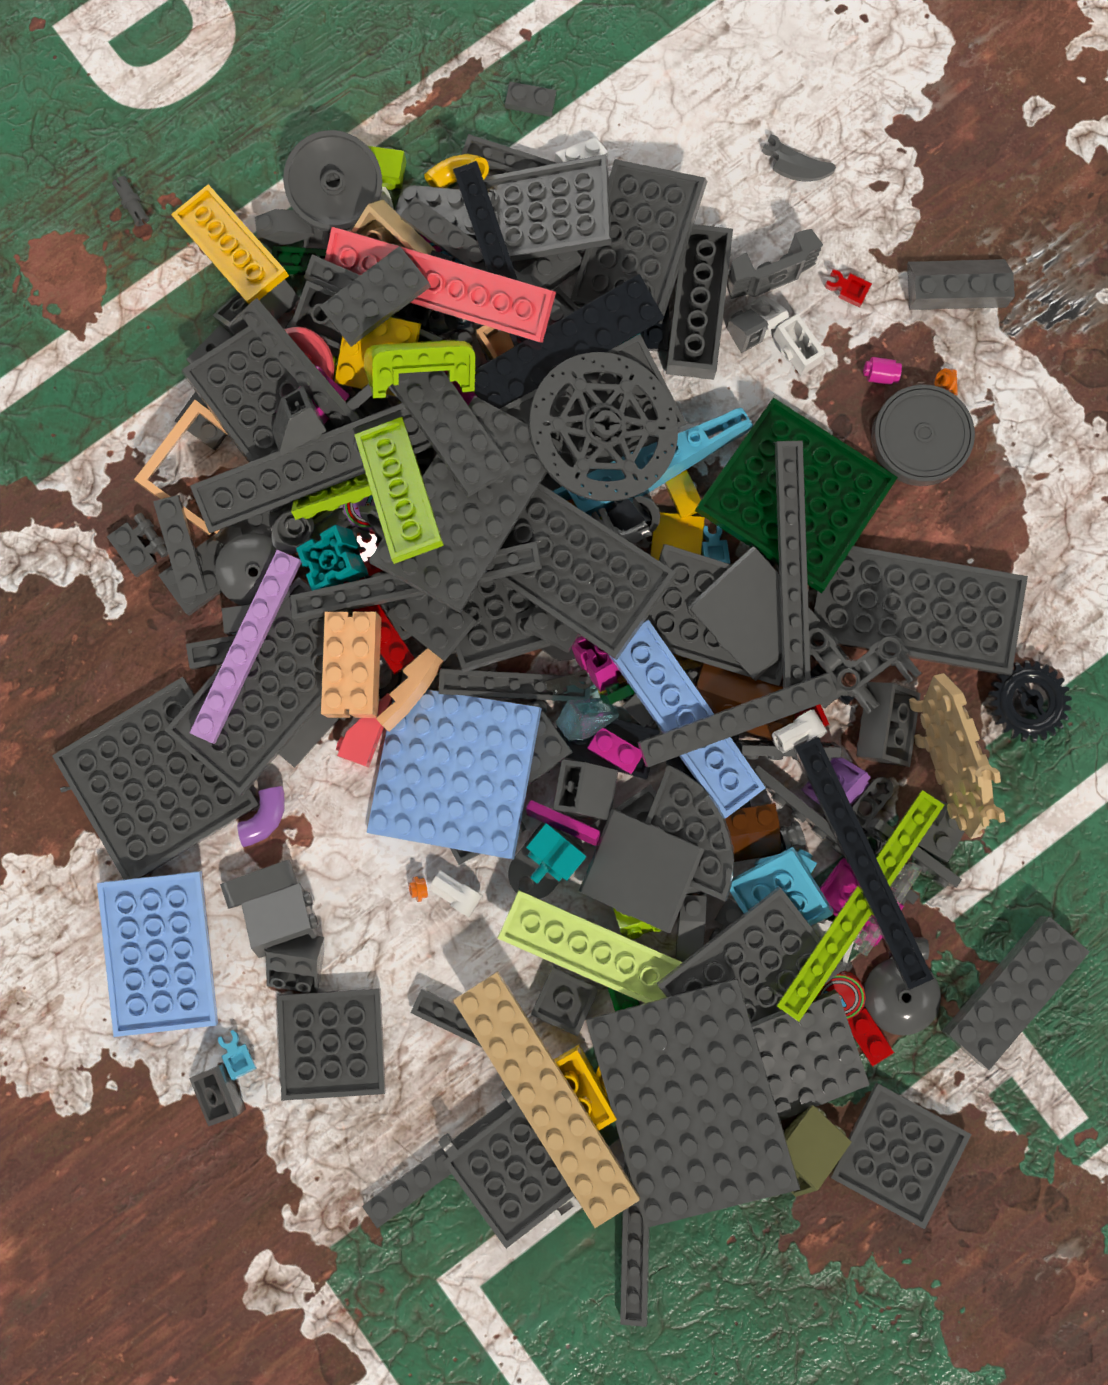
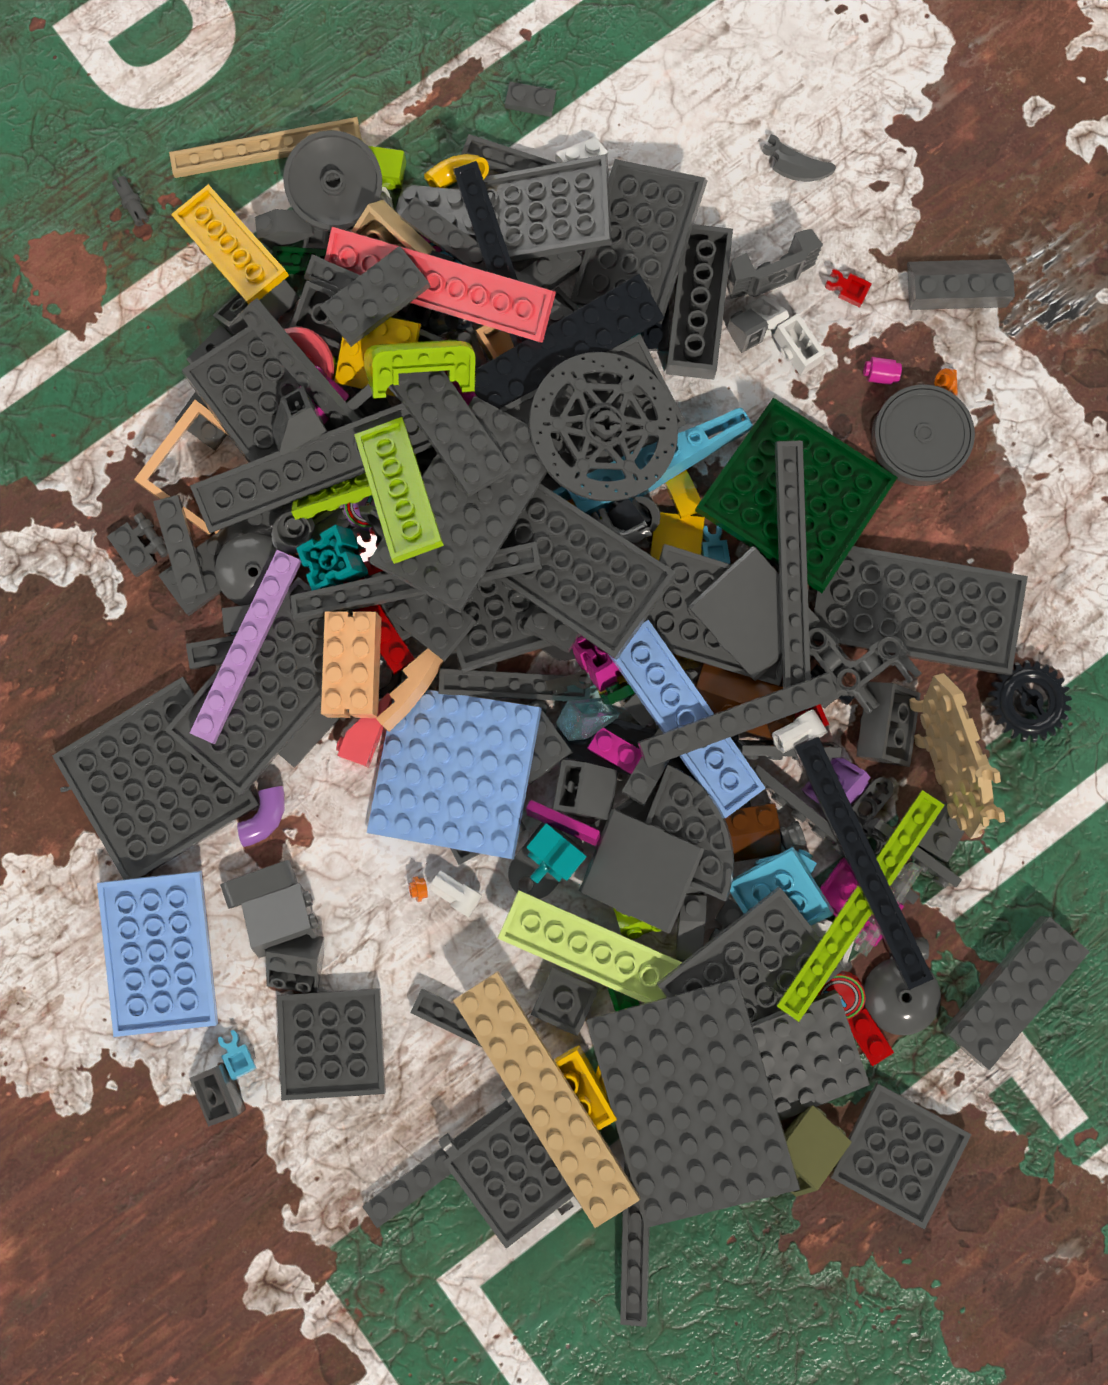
none -> tan tile [169,117,362,178]
none -> dark grey slope [621,728,670,805]

